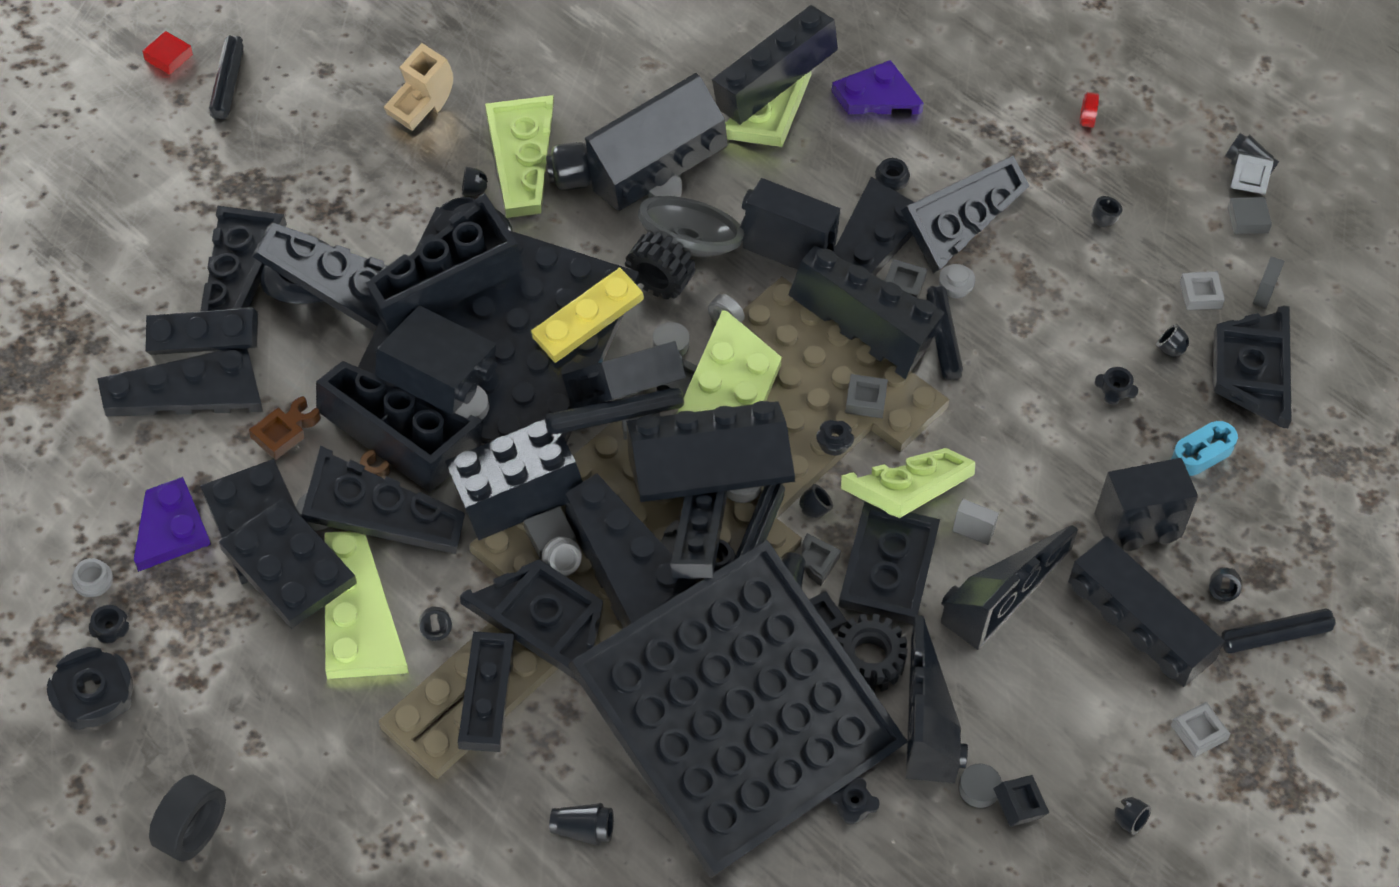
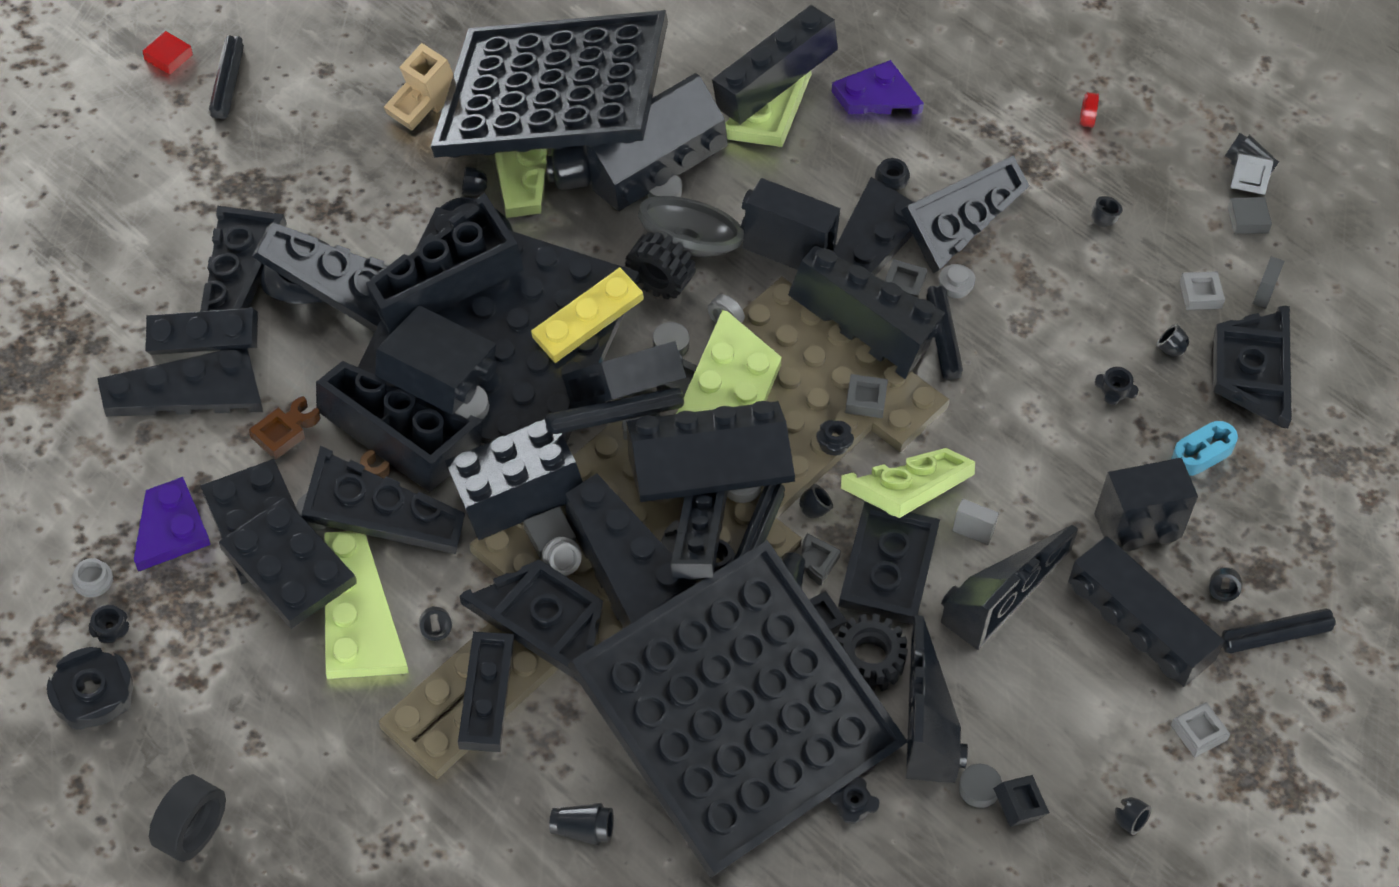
none -> black plate [431,10,668,158]

